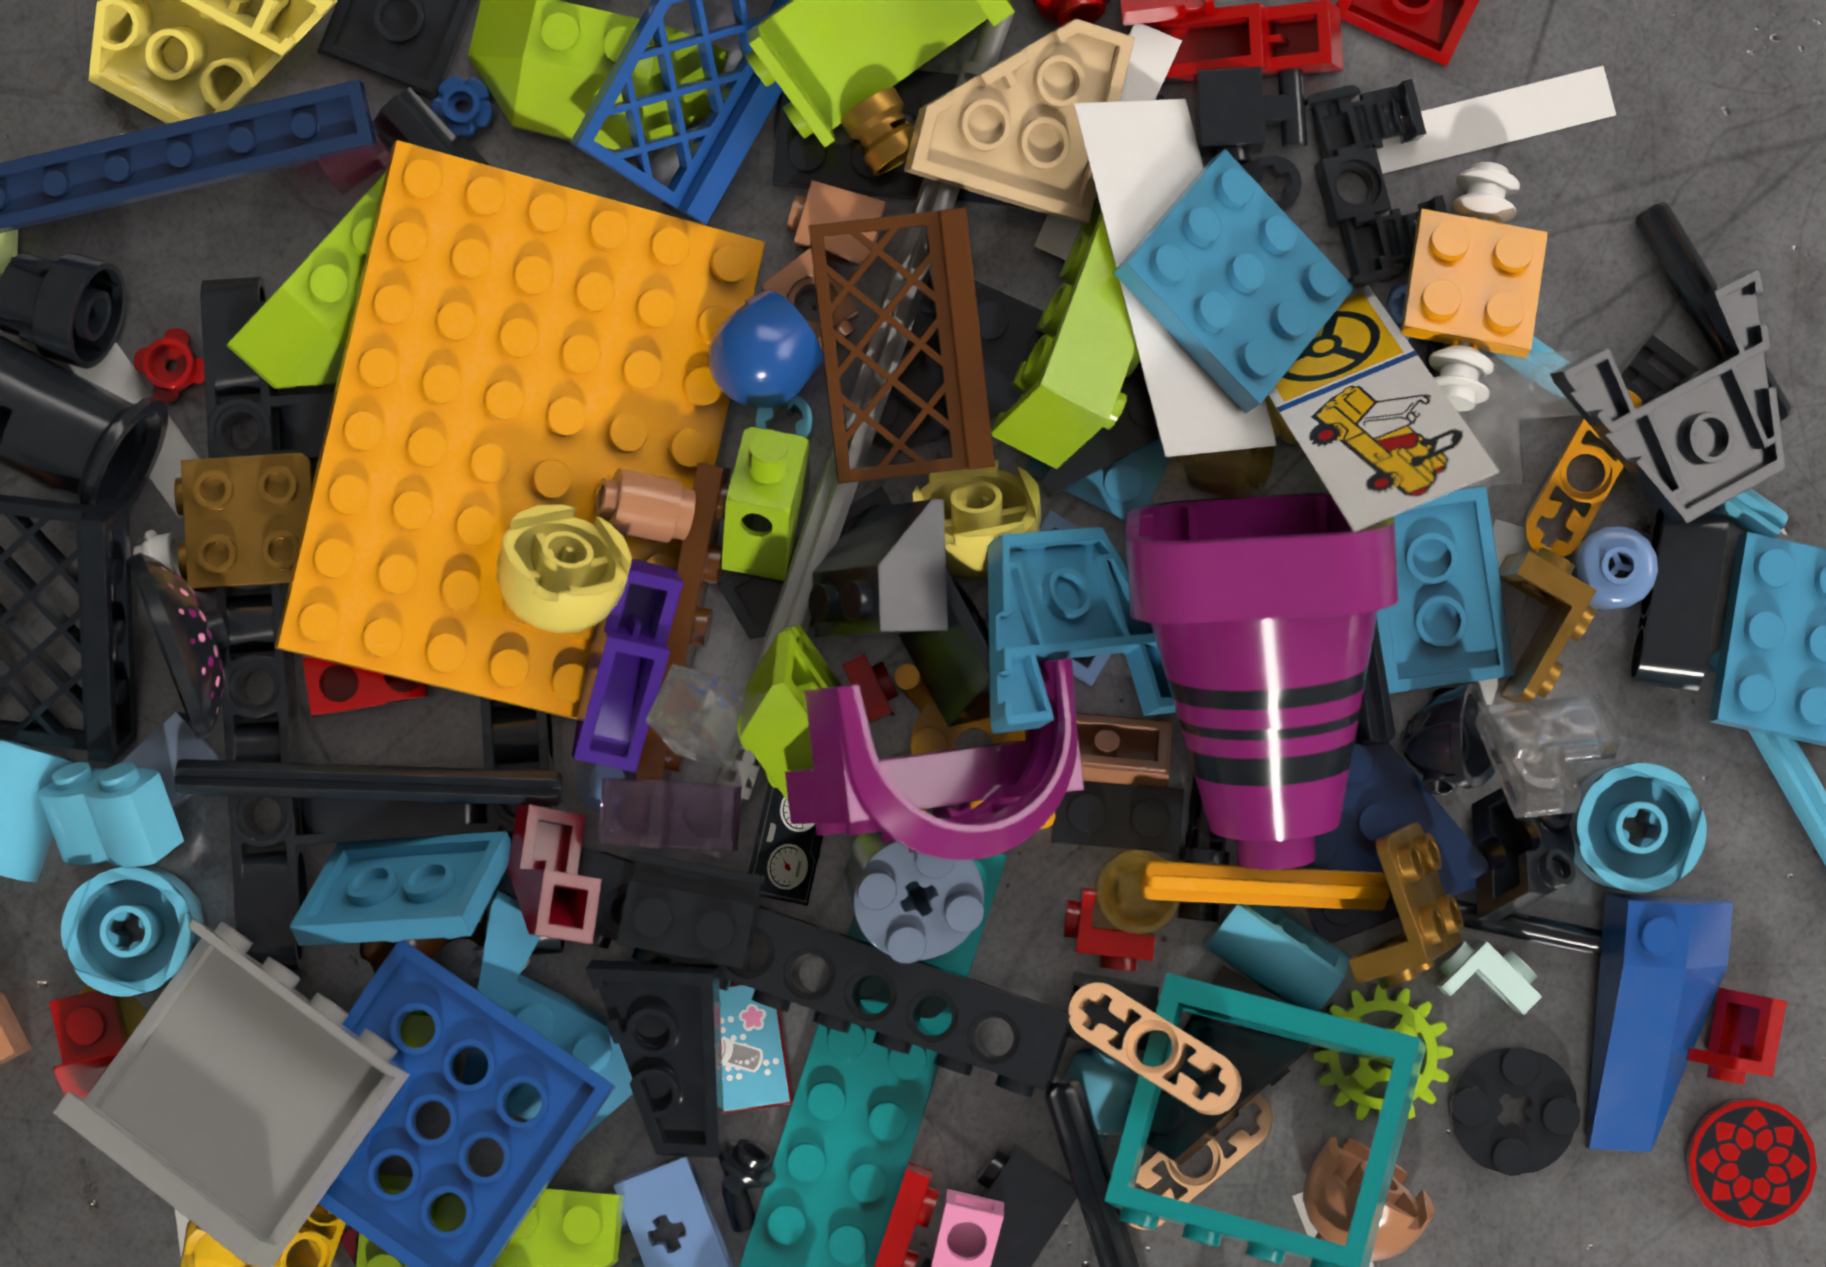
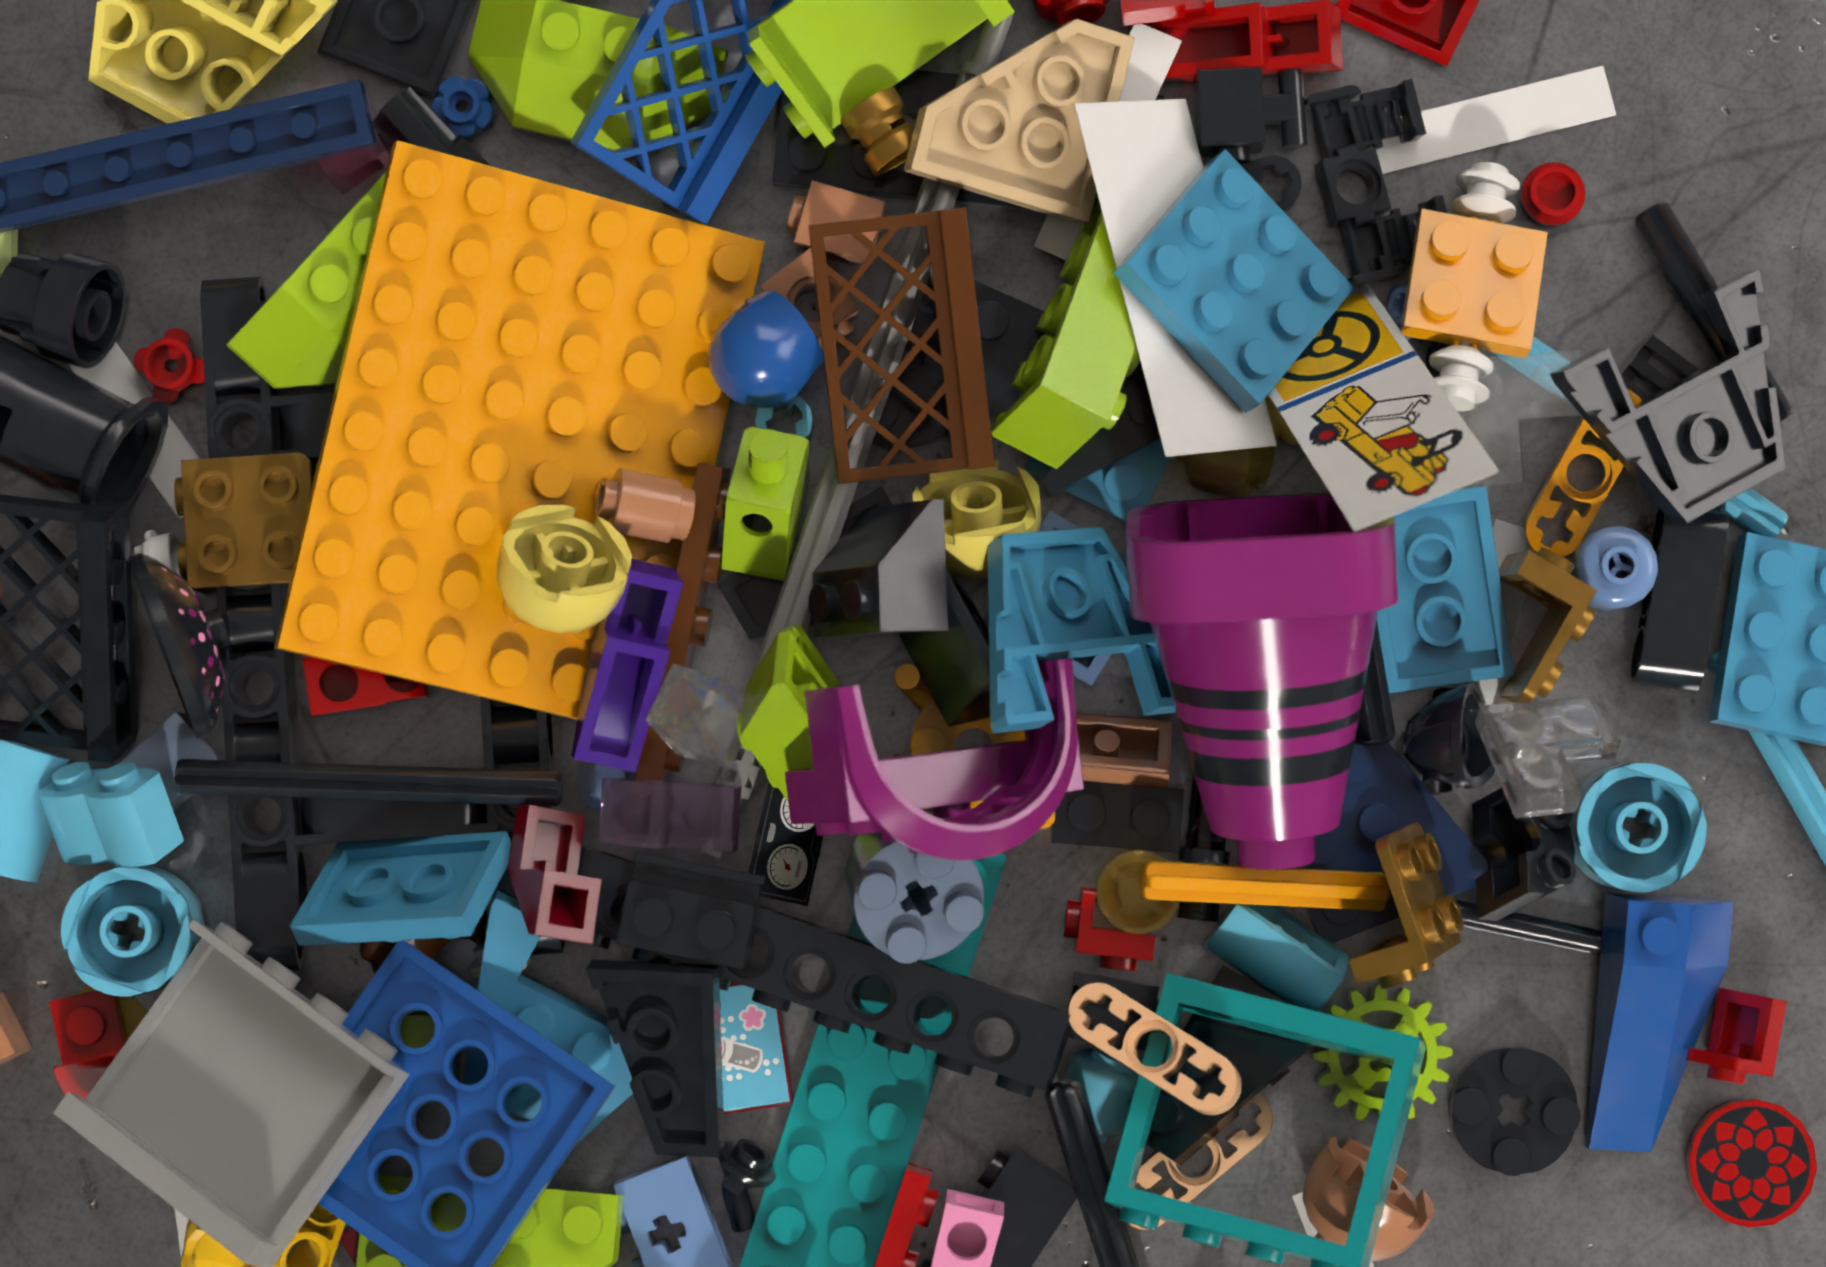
red plate [842,654,899,724] -> none
light aqua bracket [1434,940,1542,1015] -> none
none -> red plate [1520,162,1585,226]

